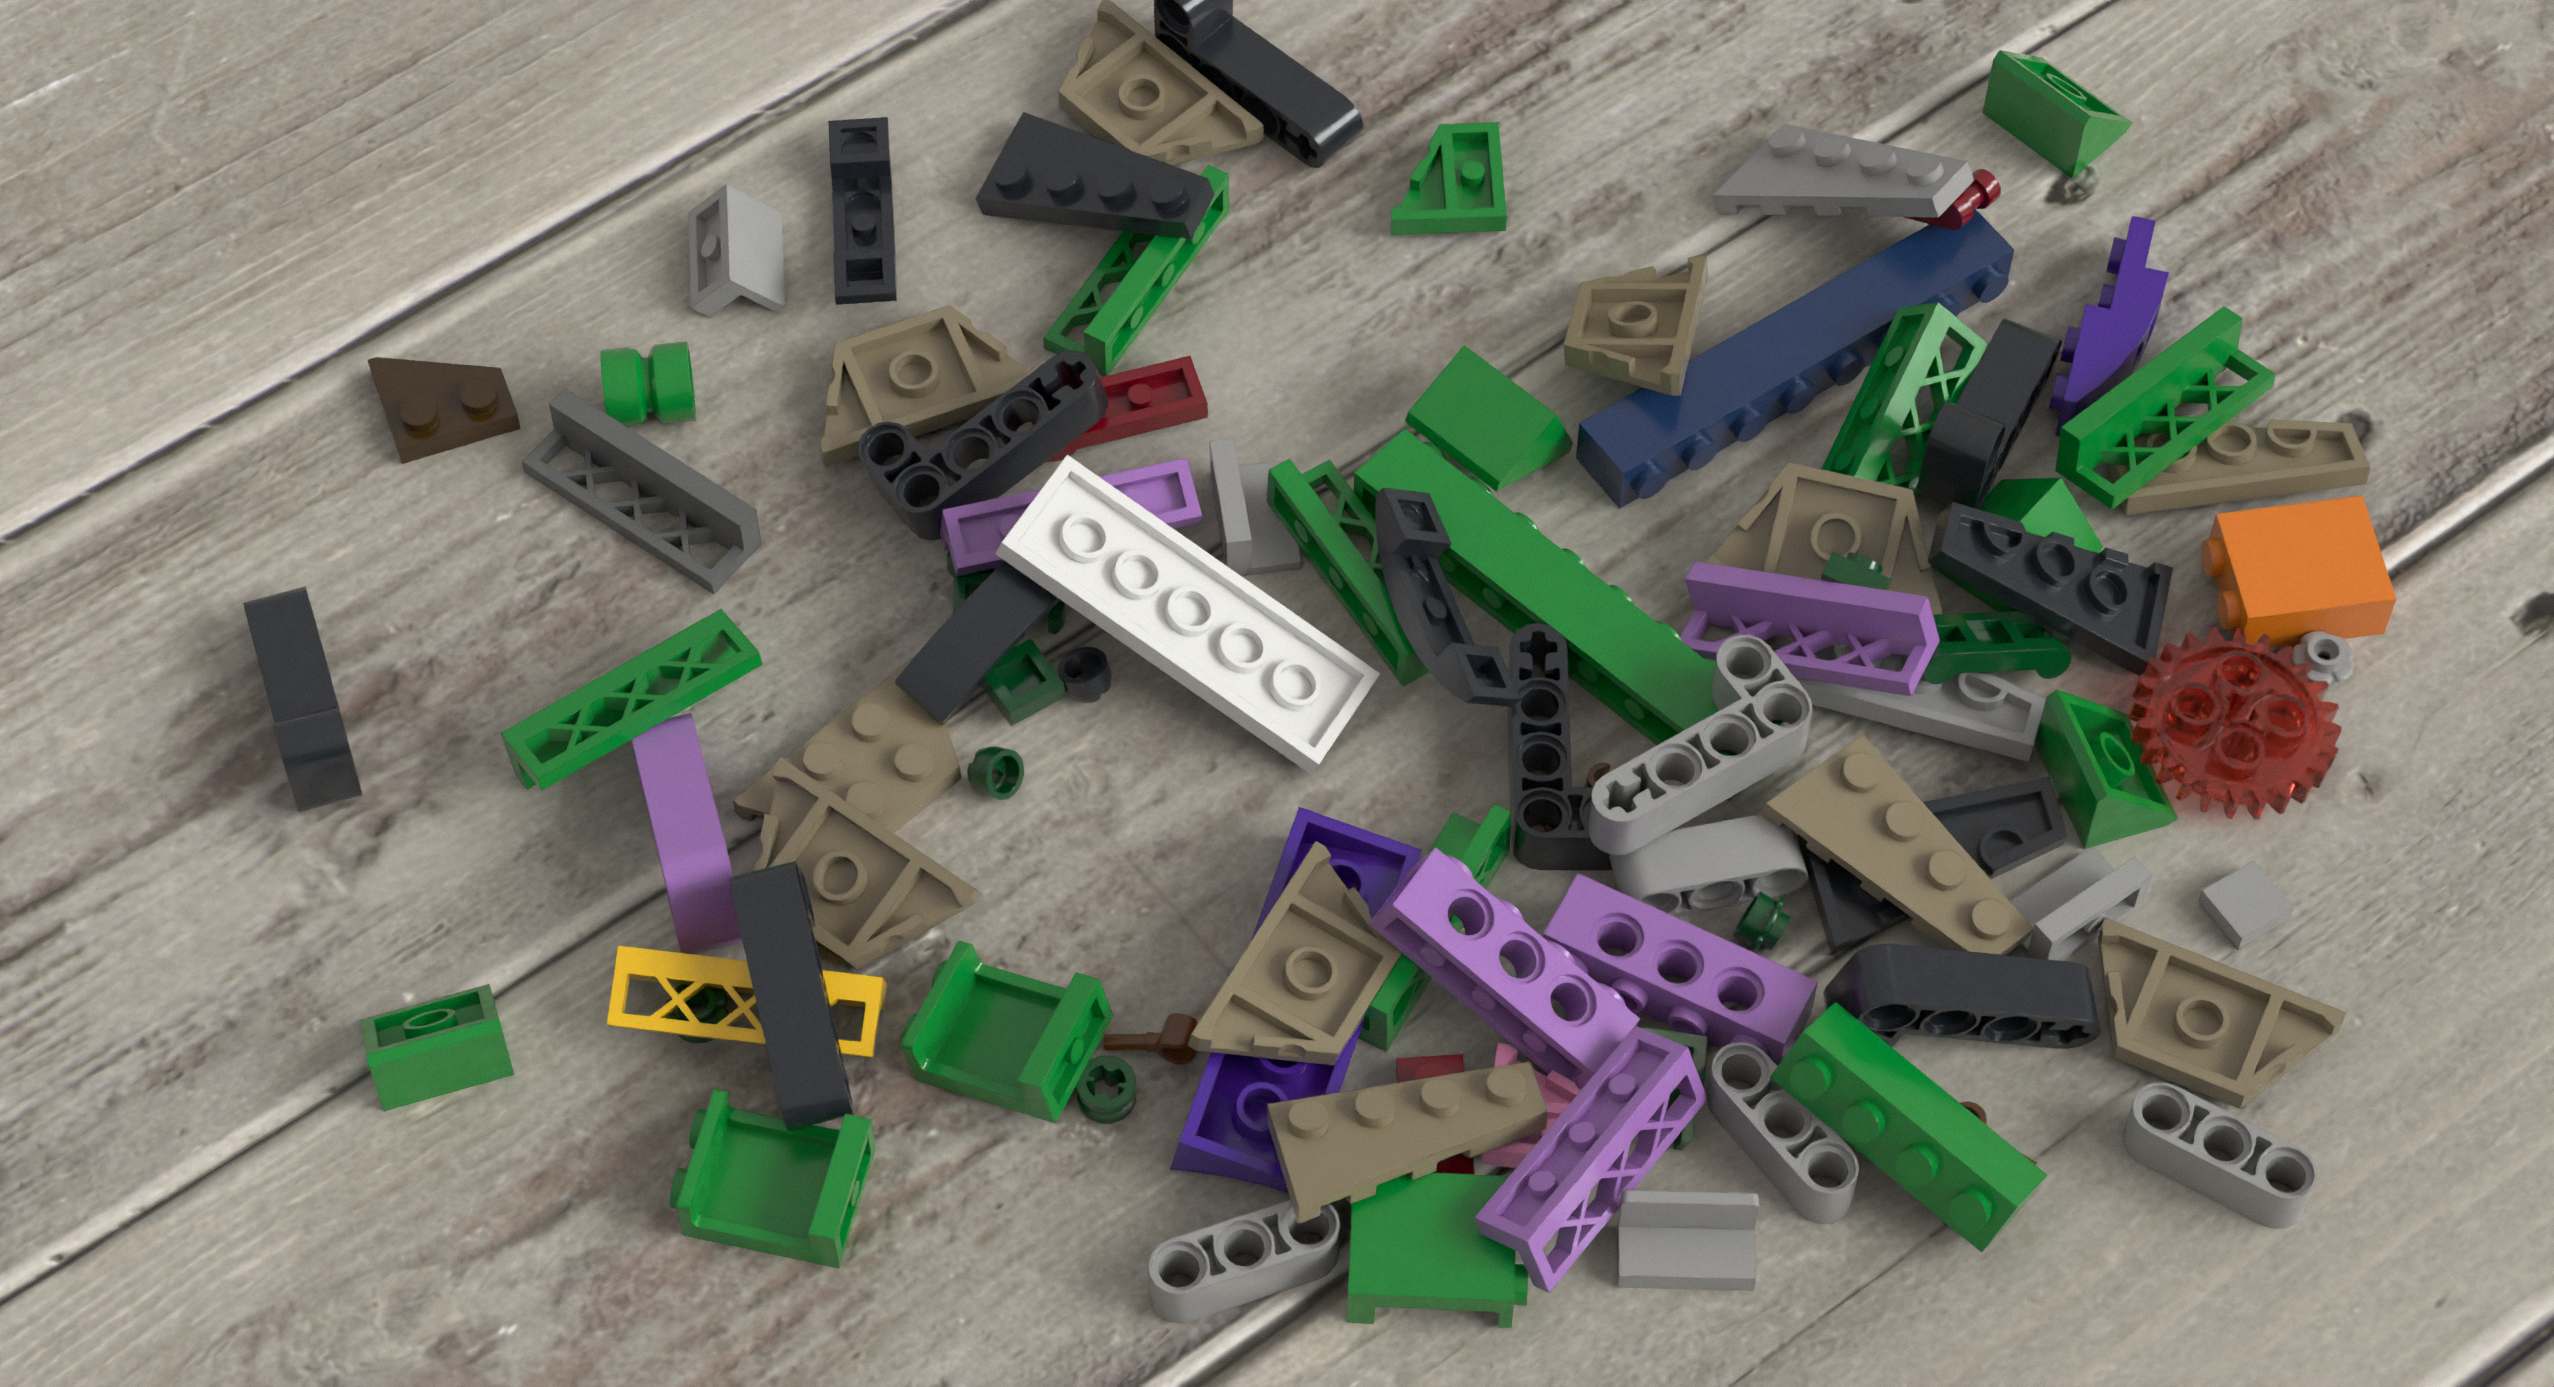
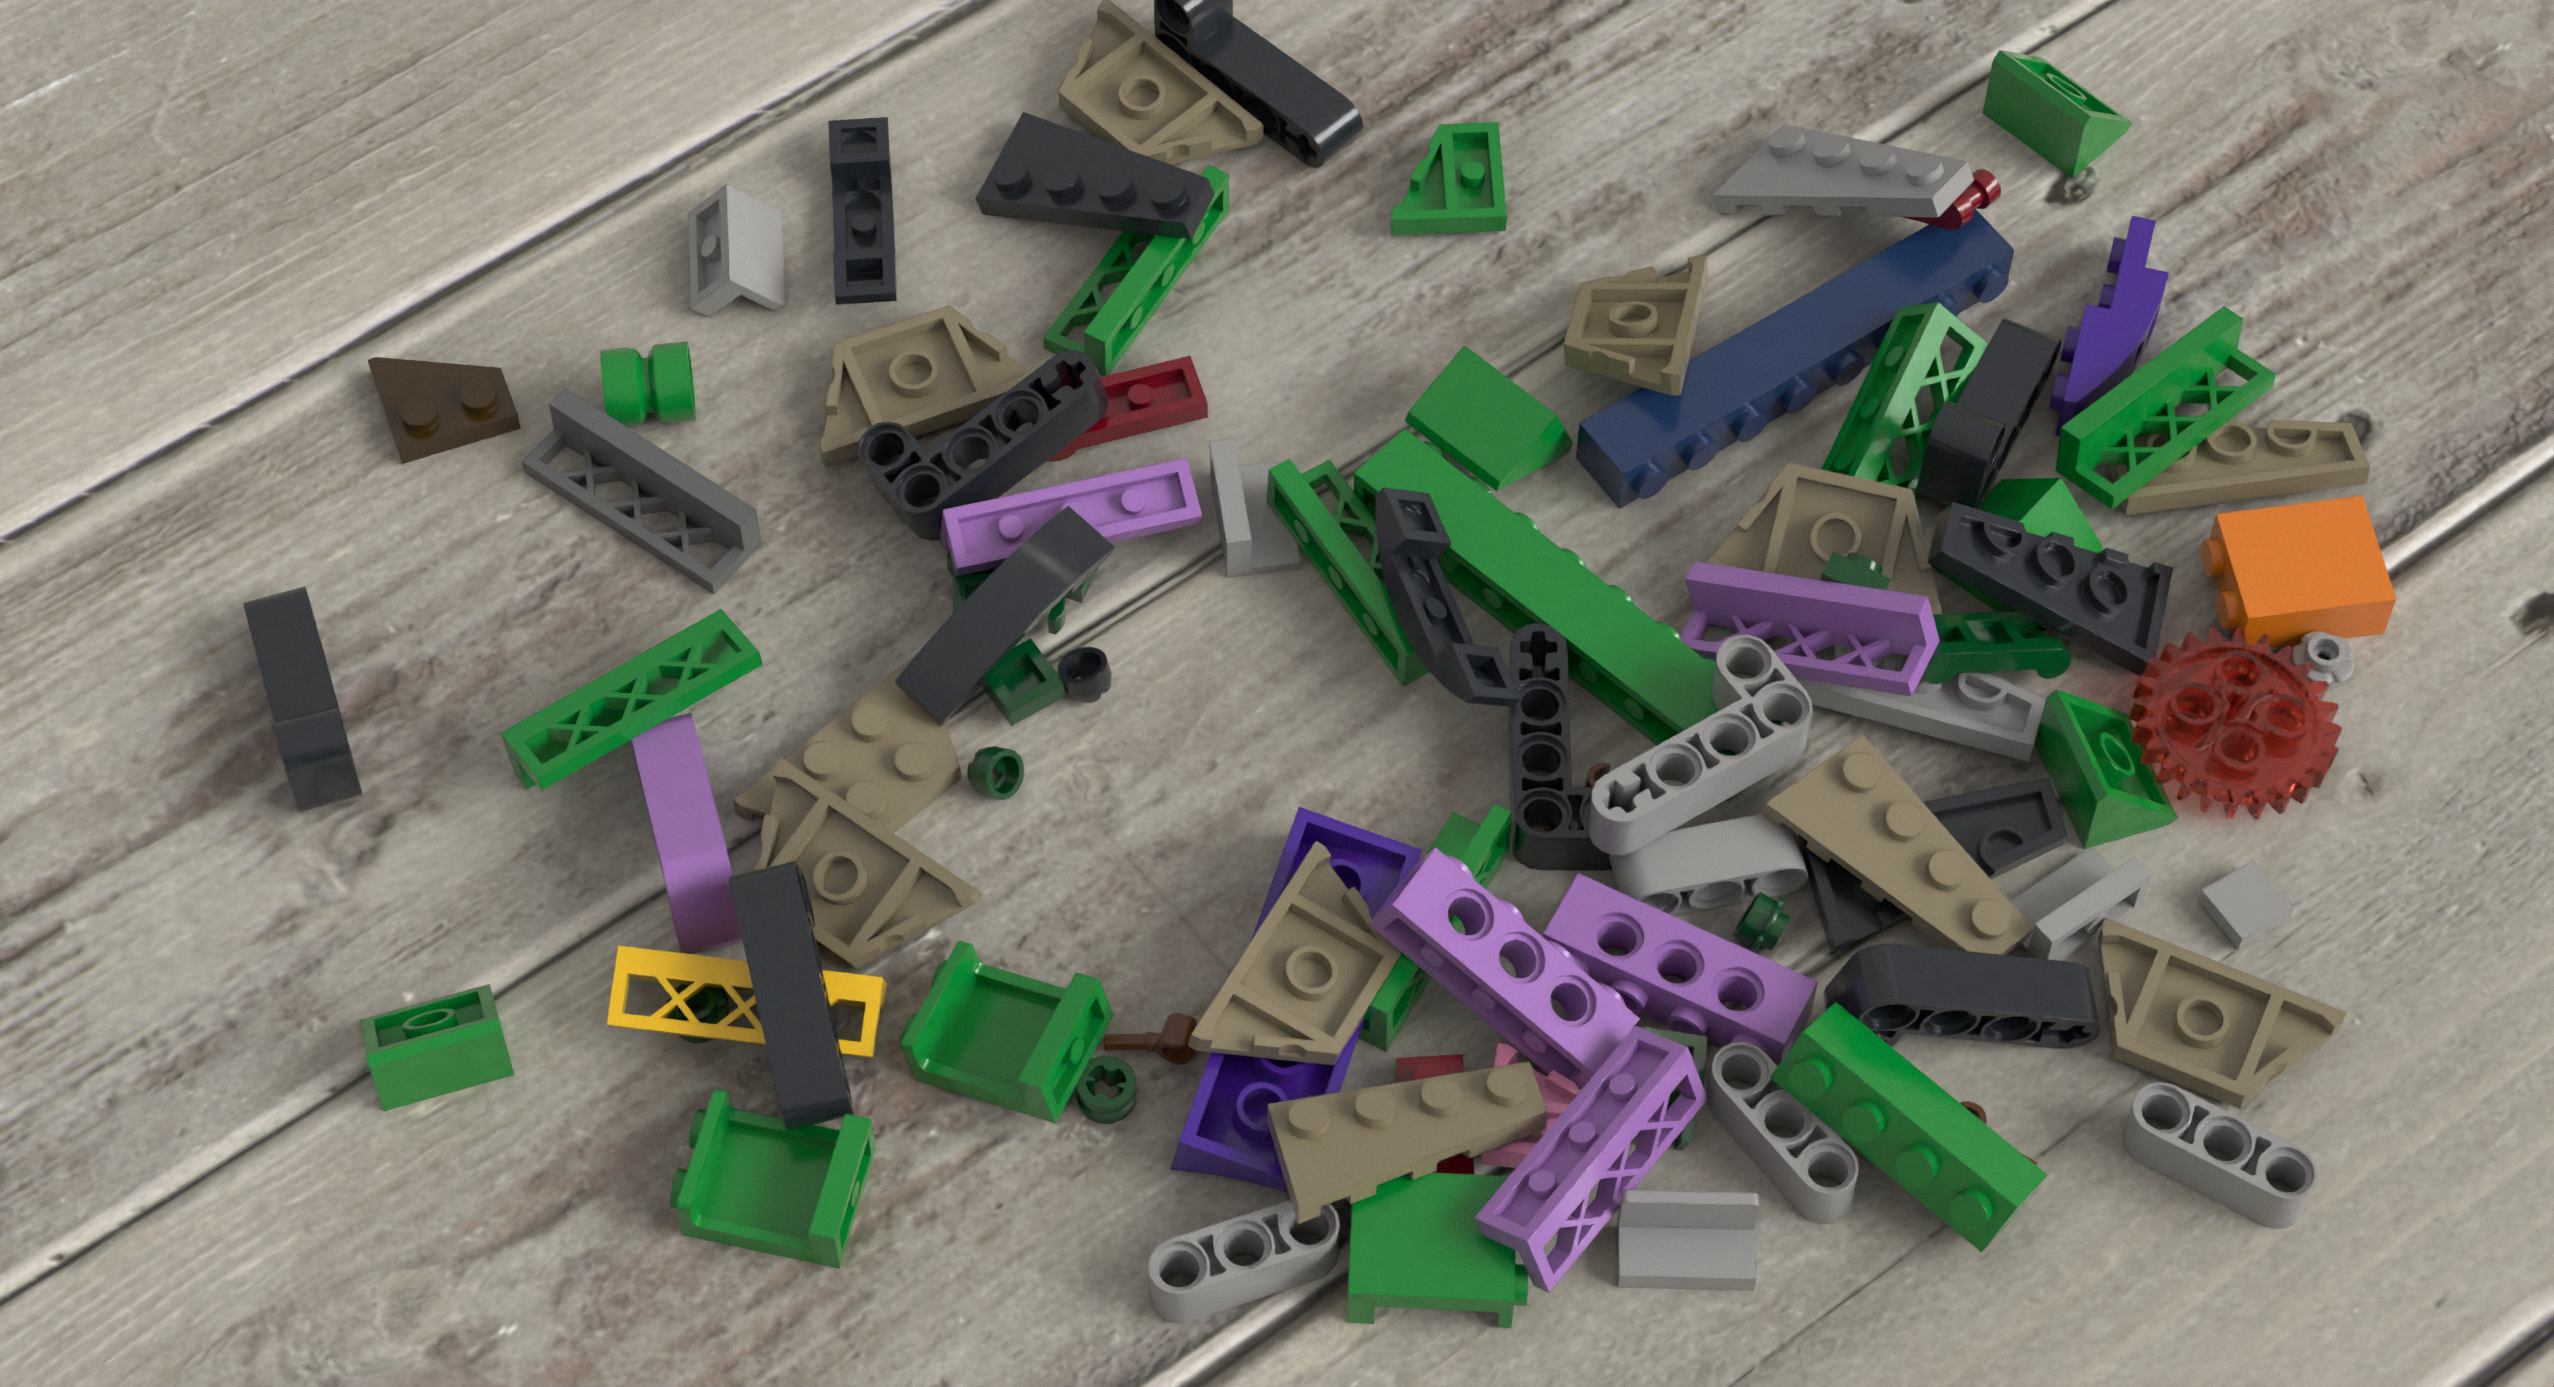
white plate [995,455,1380,774] -> none

